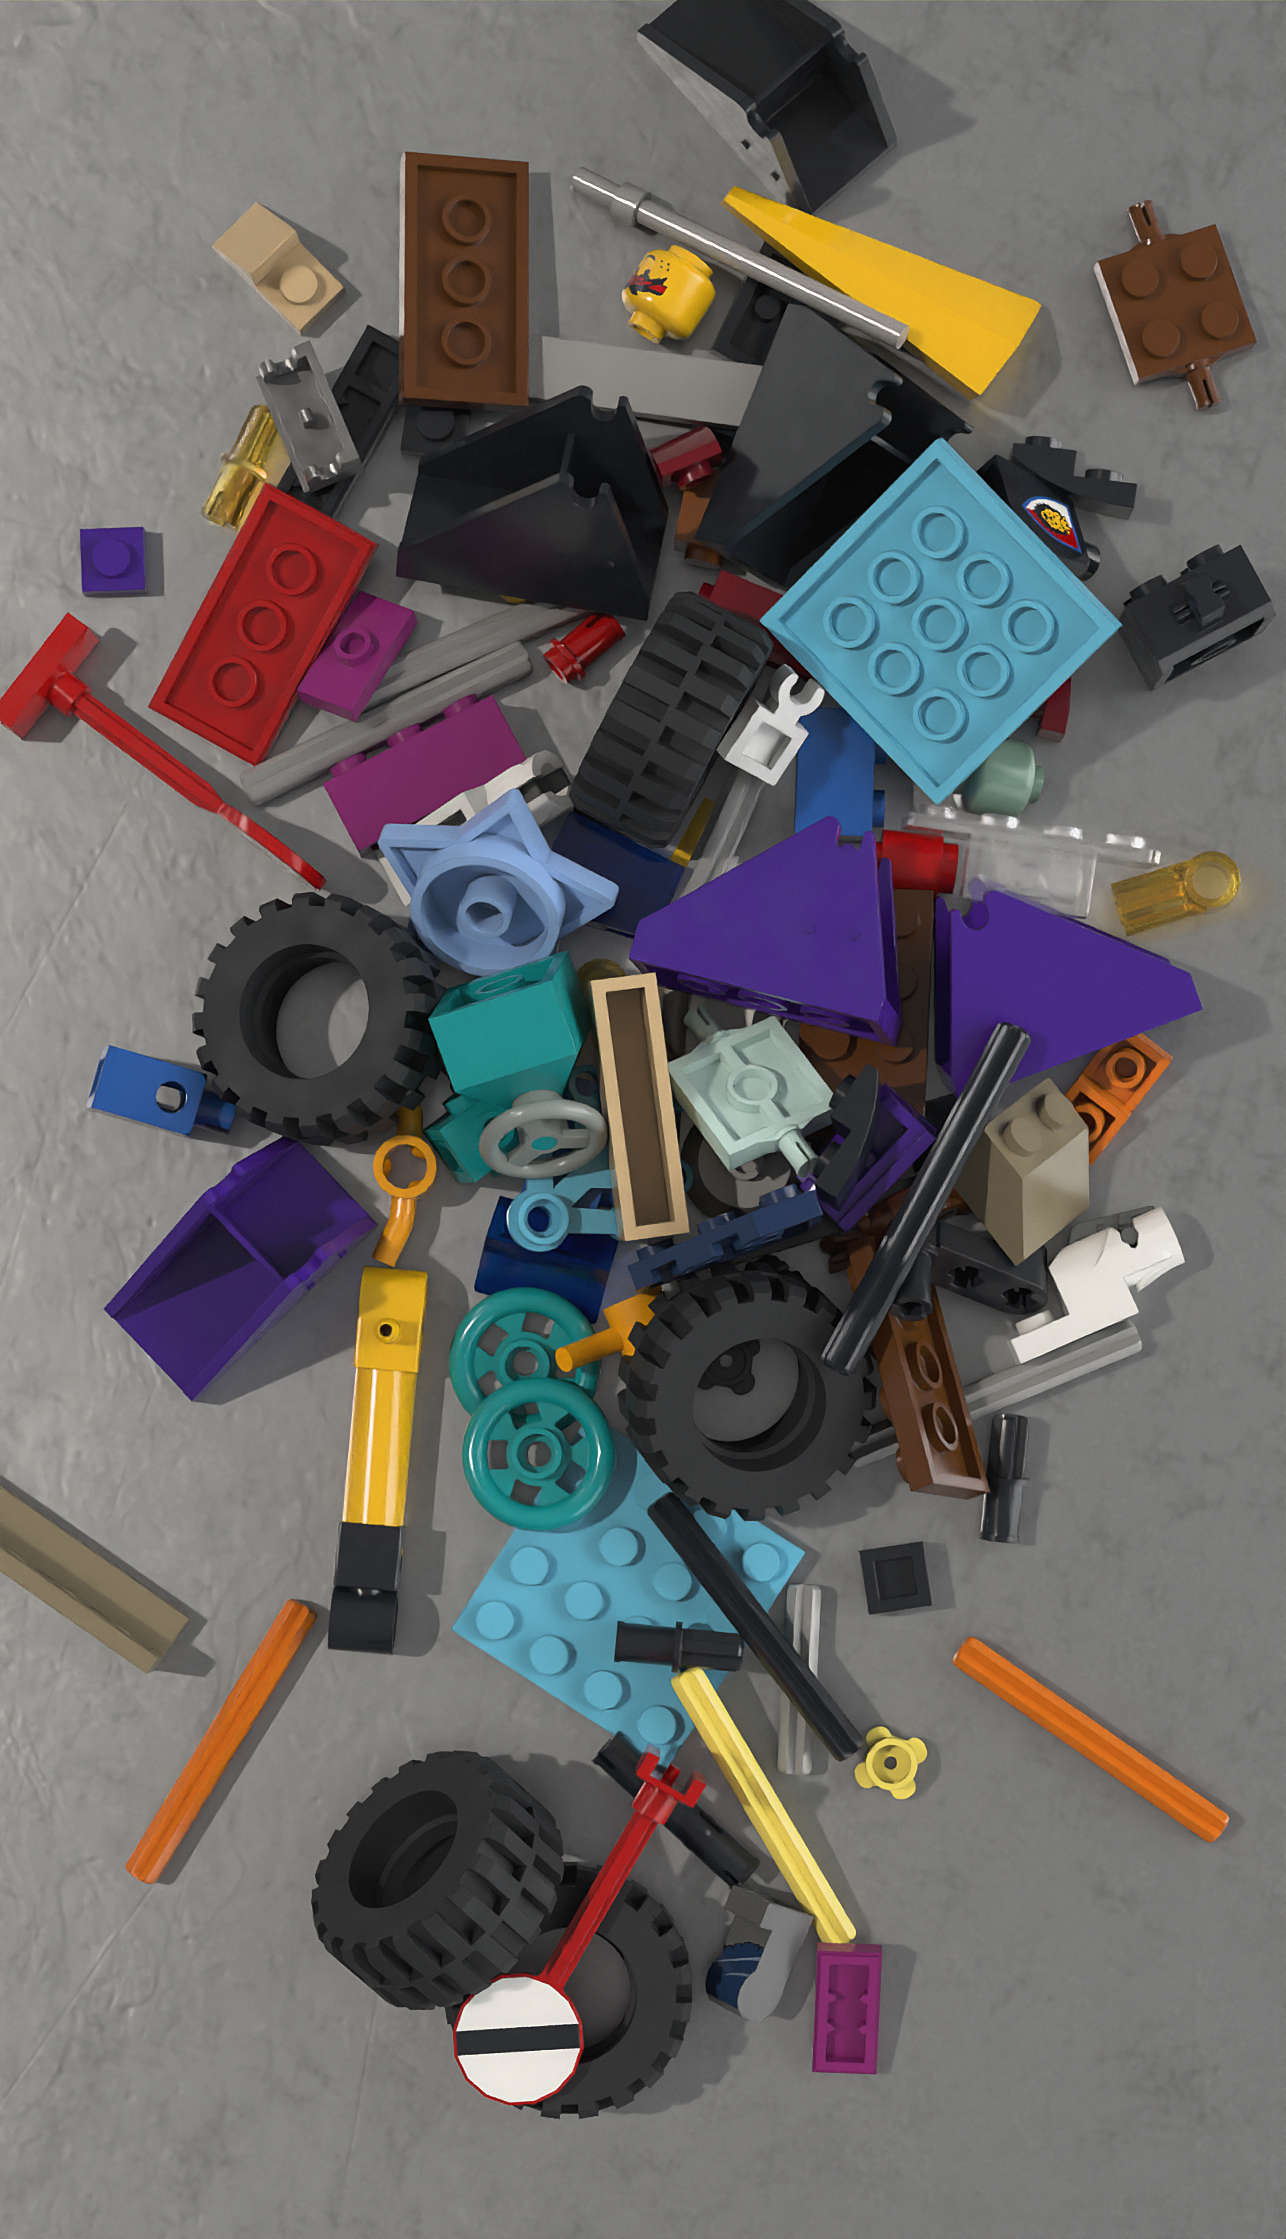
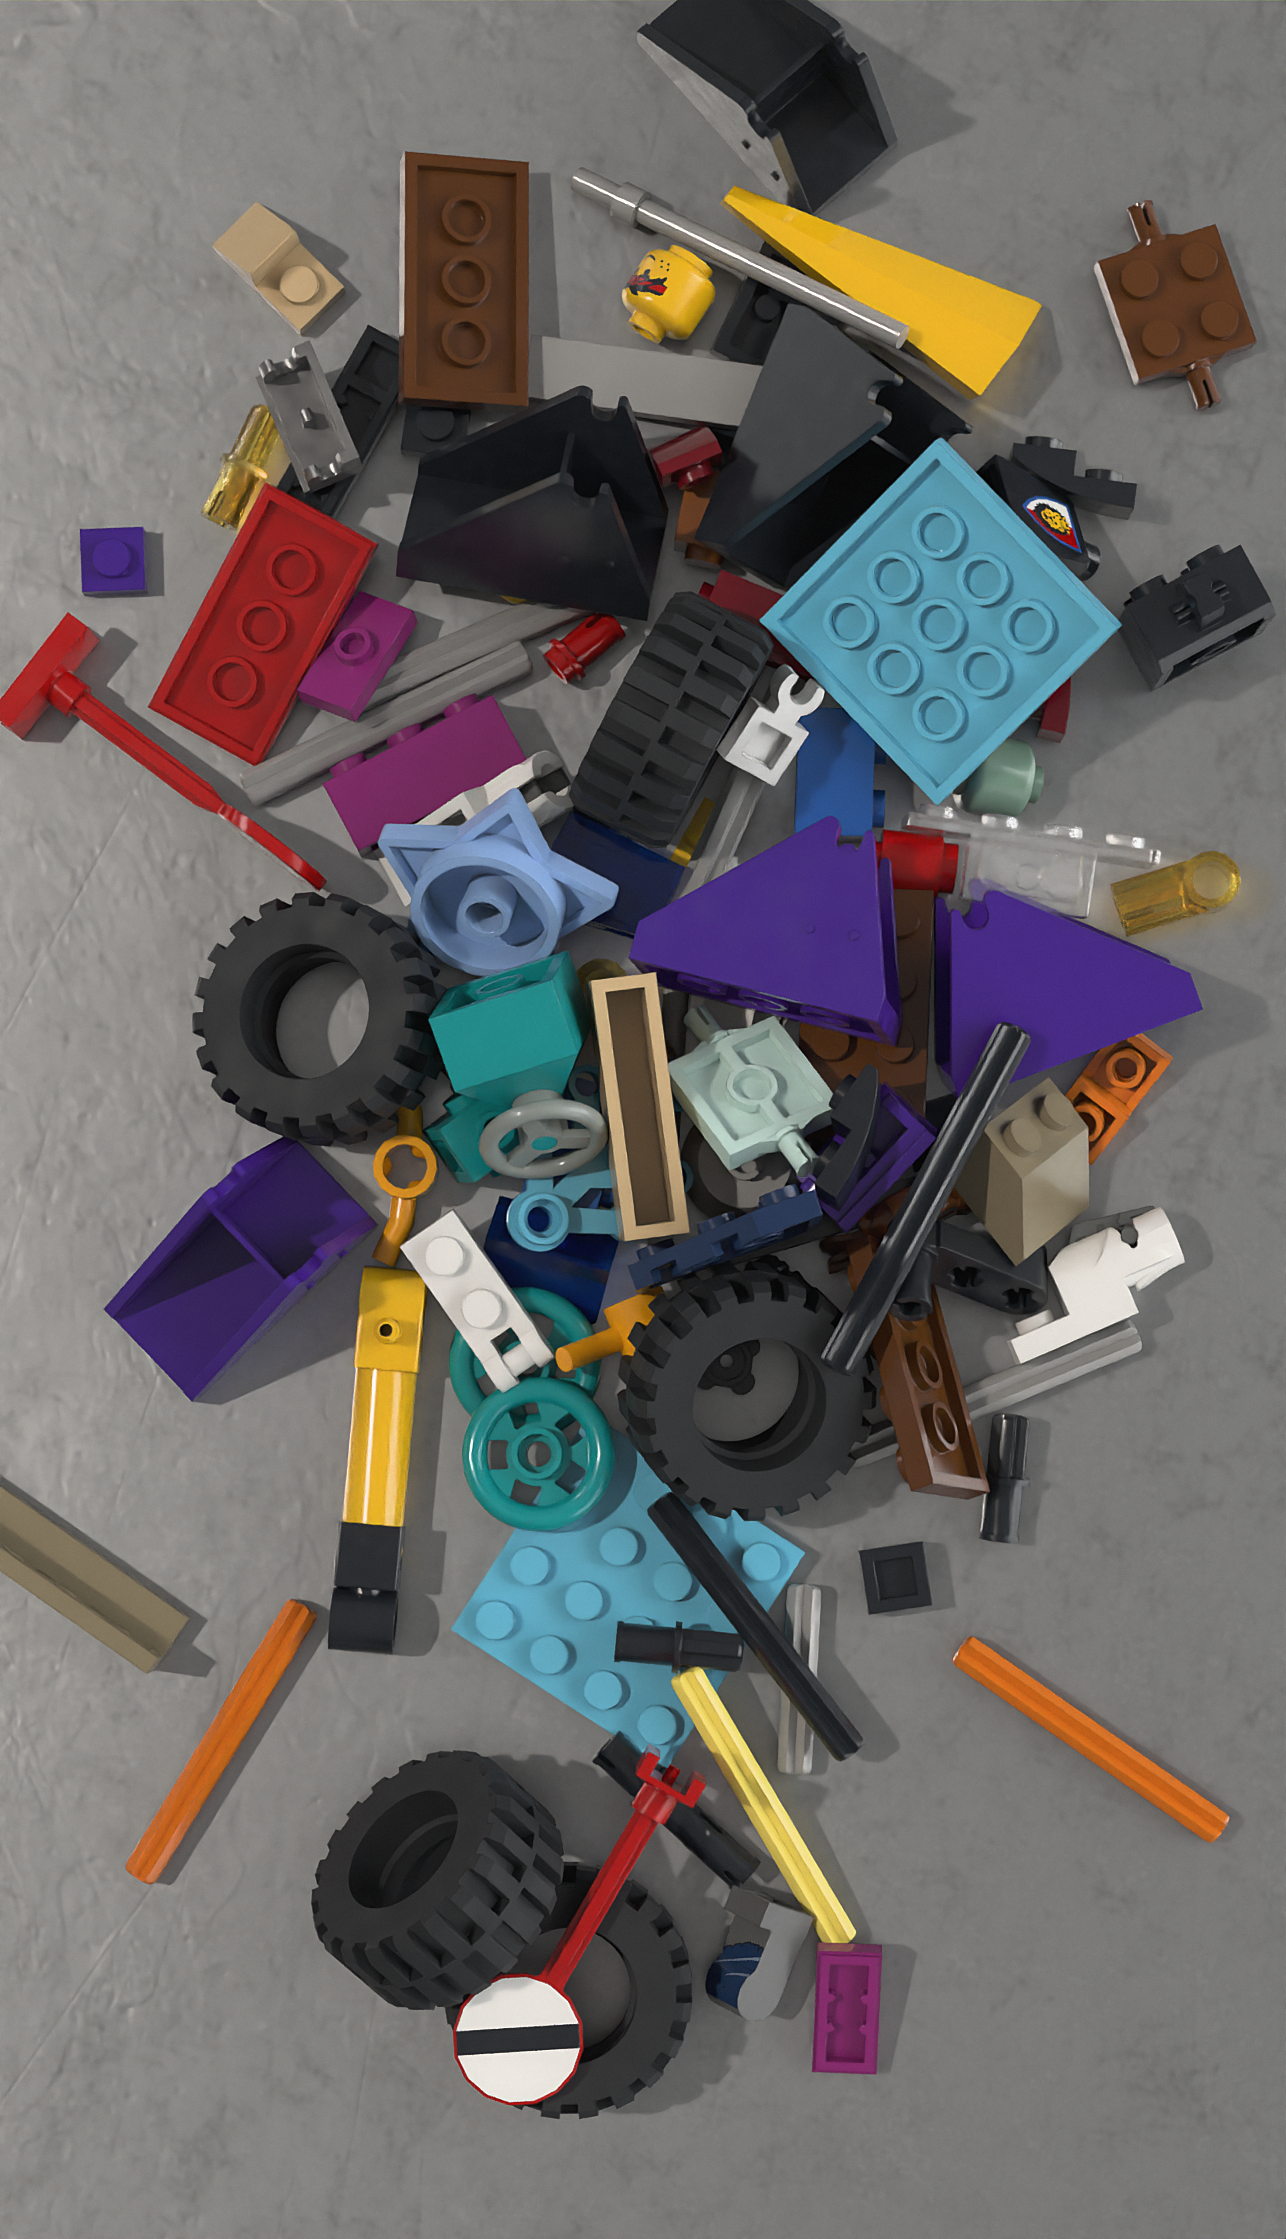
blue torso [85,1045,235,1137] -> none
light yellow plate [854,1726,927,1799] -> none
none -> white plate [400,1208,555,1393]

